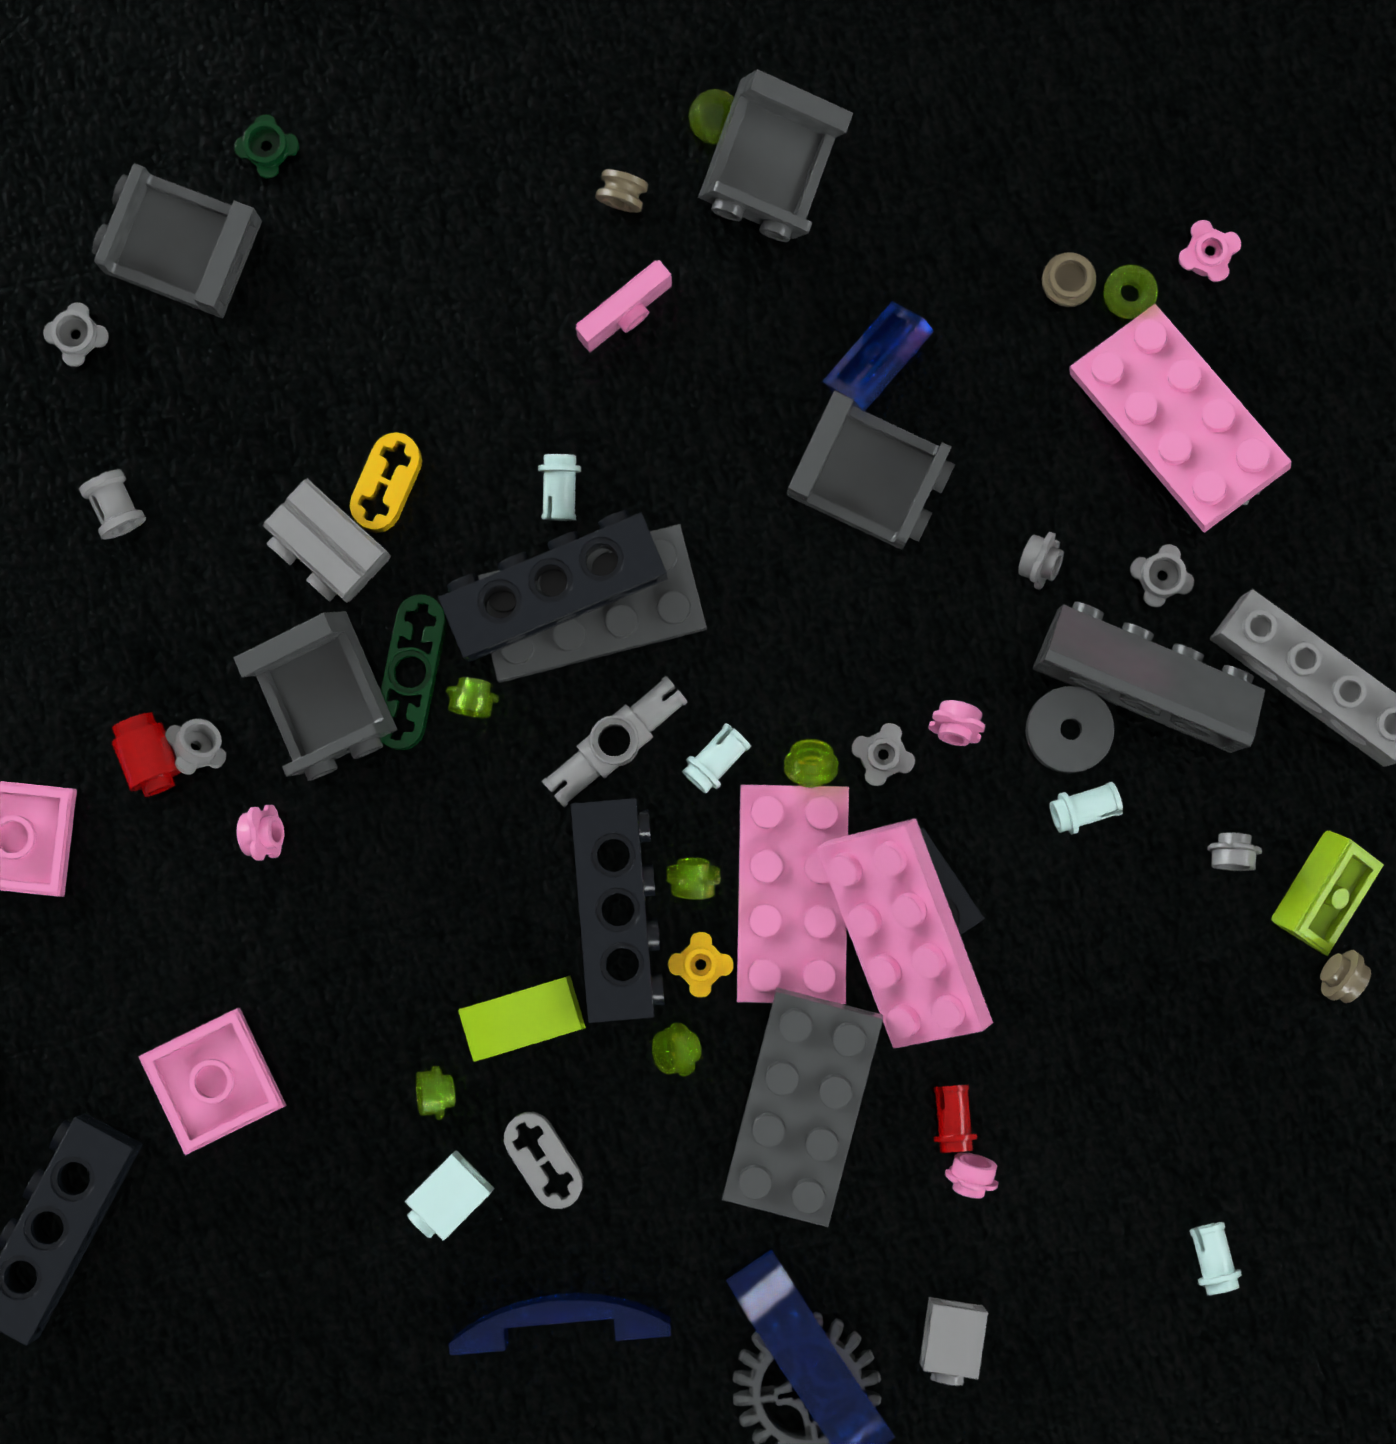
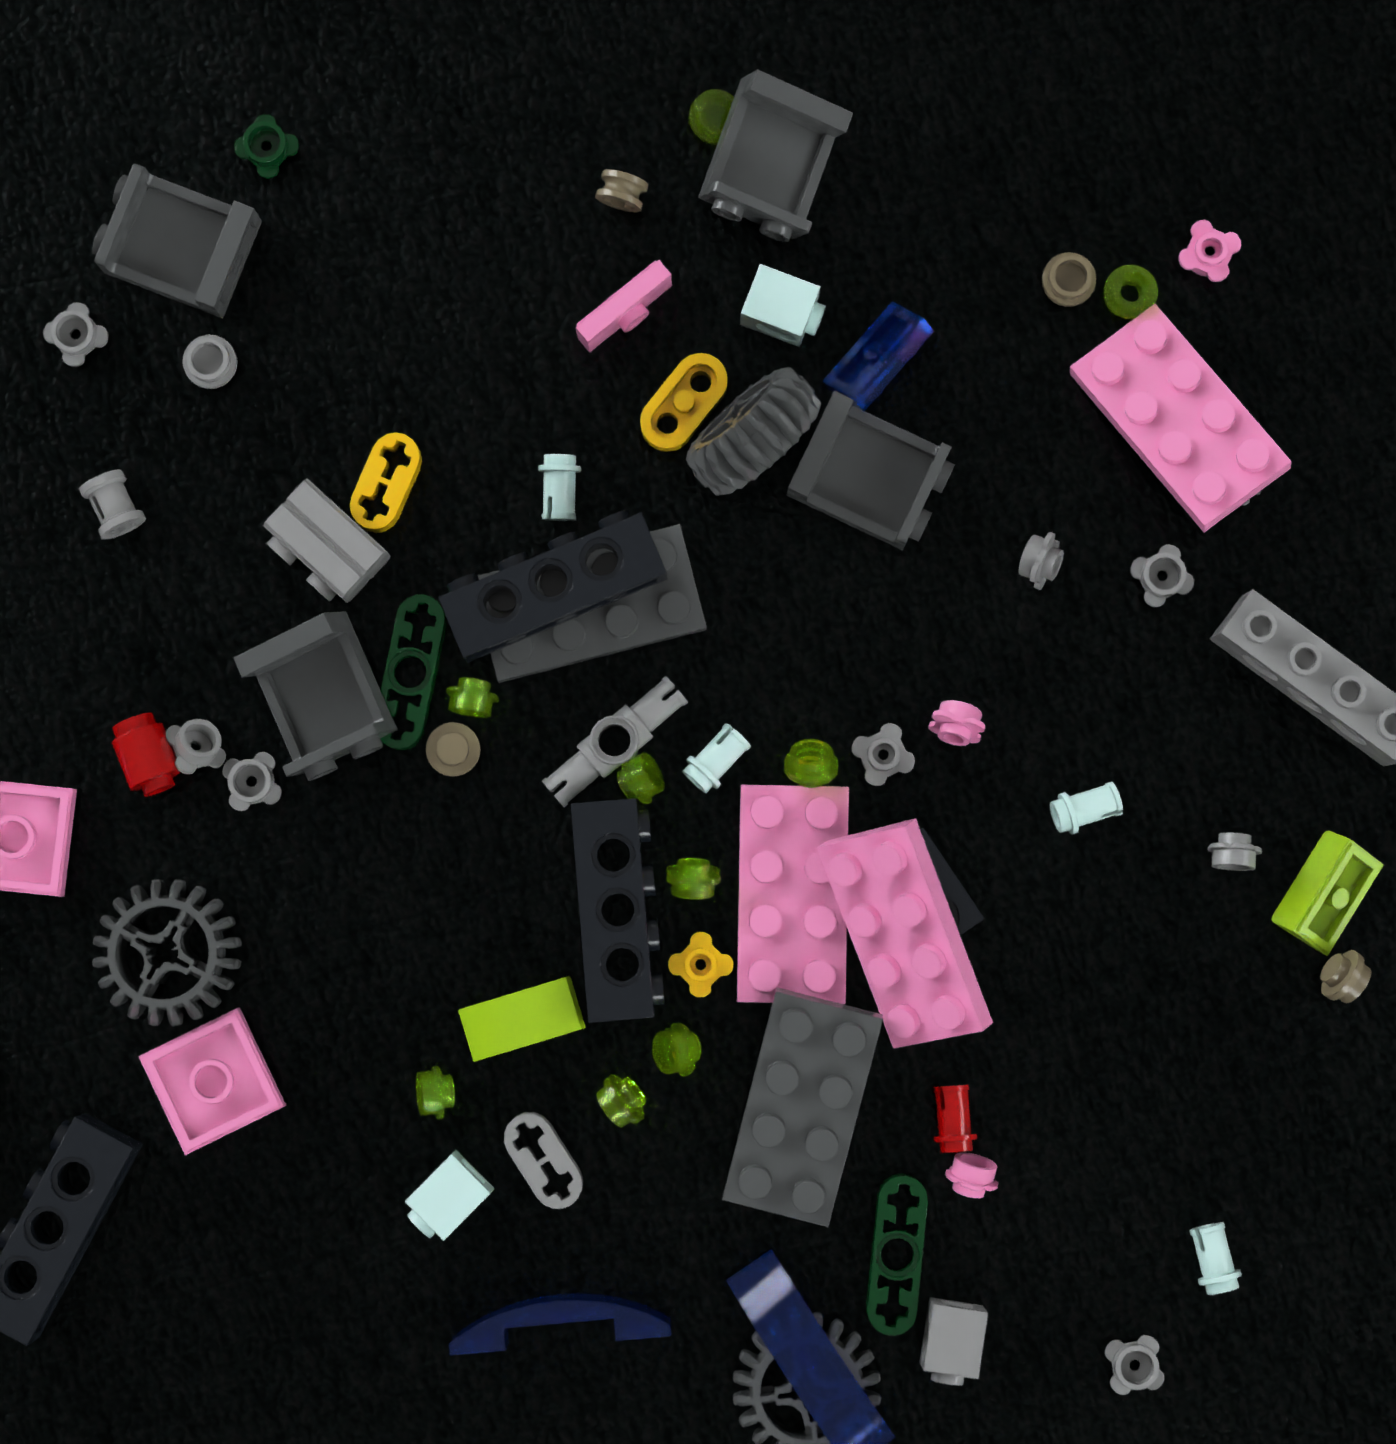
bright pink plate [237,805,284,861] -> none
dark grey piece [1026,686,1114,773] -> none
dark grey slope [1032,601,1265,753] -> none
none -> dark grey gear [92,879,241,1026]
none -> light grey plate [183,335,237,389]
none -> light grey plate [222,752,282,811]
none -> dark tan plate [426,722,481,777]
none -> clear neon green plate [596,1074,646,1127]
none -> clear neon green plate [617,752,665,805]
none -> yellow plate [640,353,728,452]
none -> dark grey gear [686,367,821,496]
none -> light aqua brick [740,264,826,347]
none -> dark green beam [866,1173,928,1336]
none -> light grey plate [1105,1335,1164,1395]

